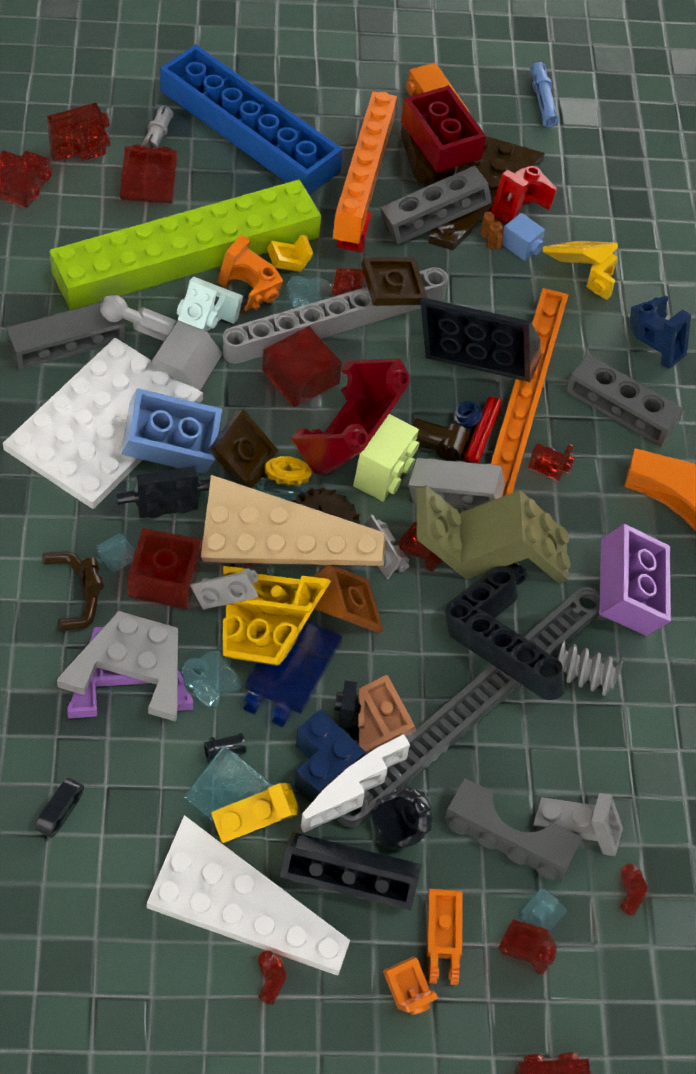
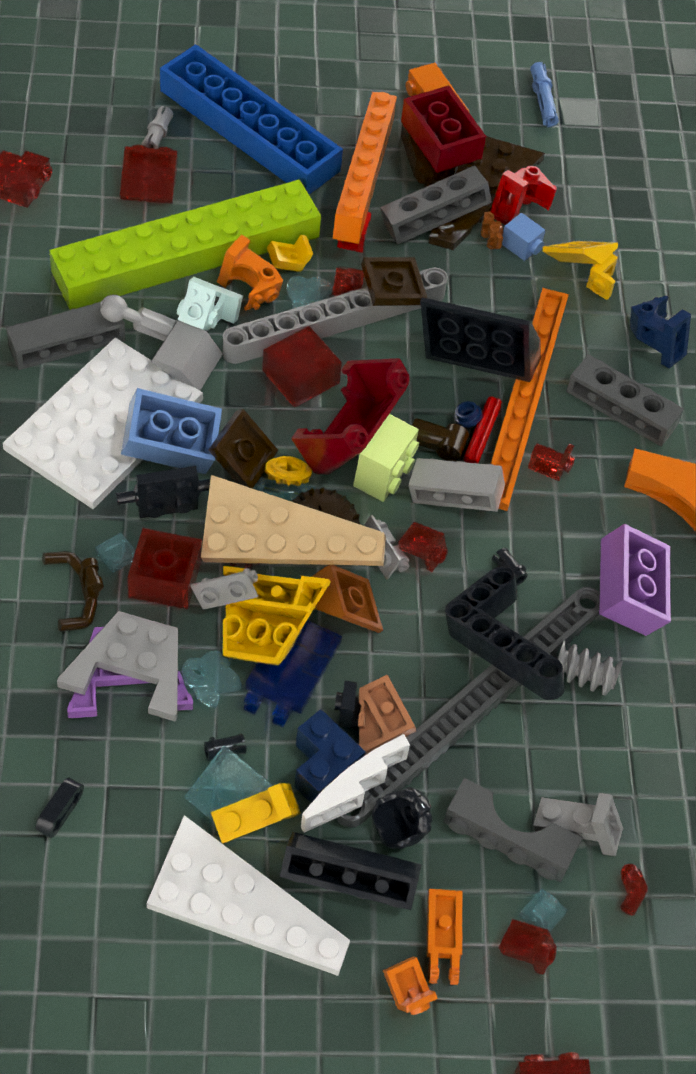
clear red plate [47,103,111,161] -> none
clear red arm [258,950,287,1005] -> none
olive bracket [416,485,571,584] -> none

